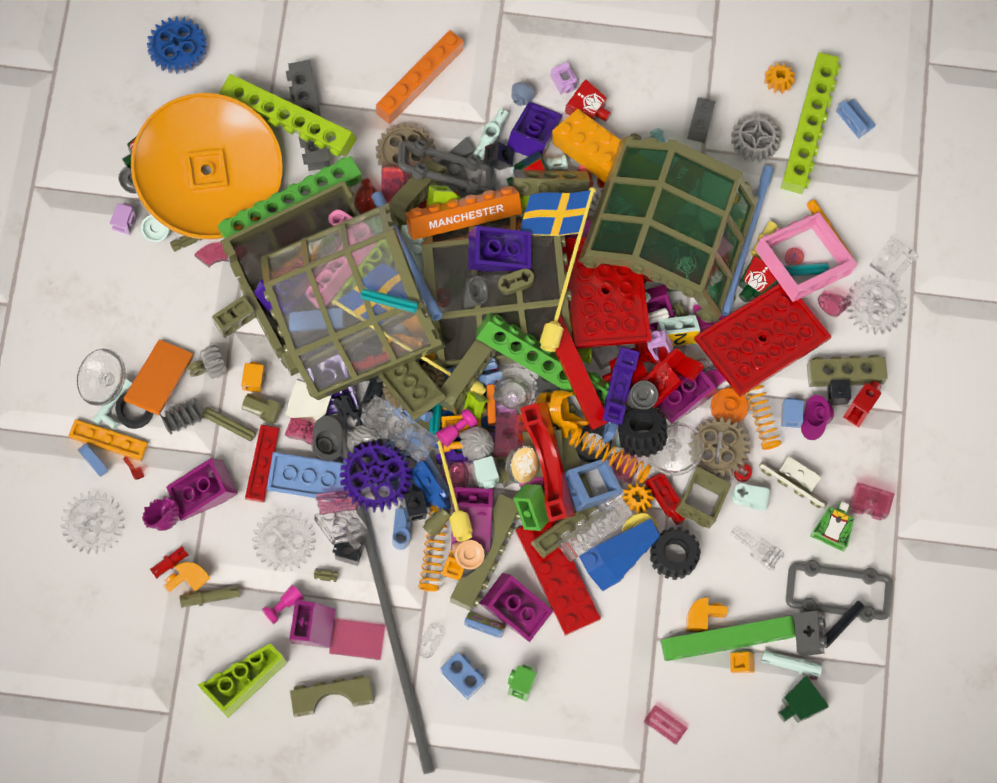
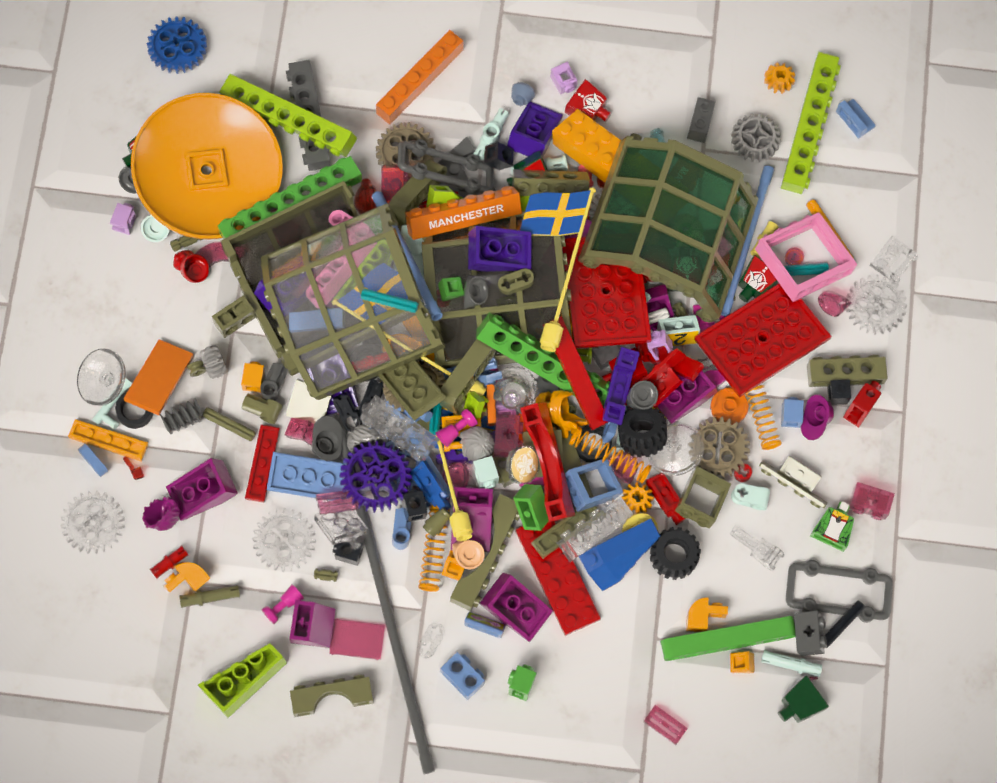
none -> red hair [173,250,209,283]
none -> dark grey piece [260,363,288,401]
none -> bright green slope [438,277,464,301]

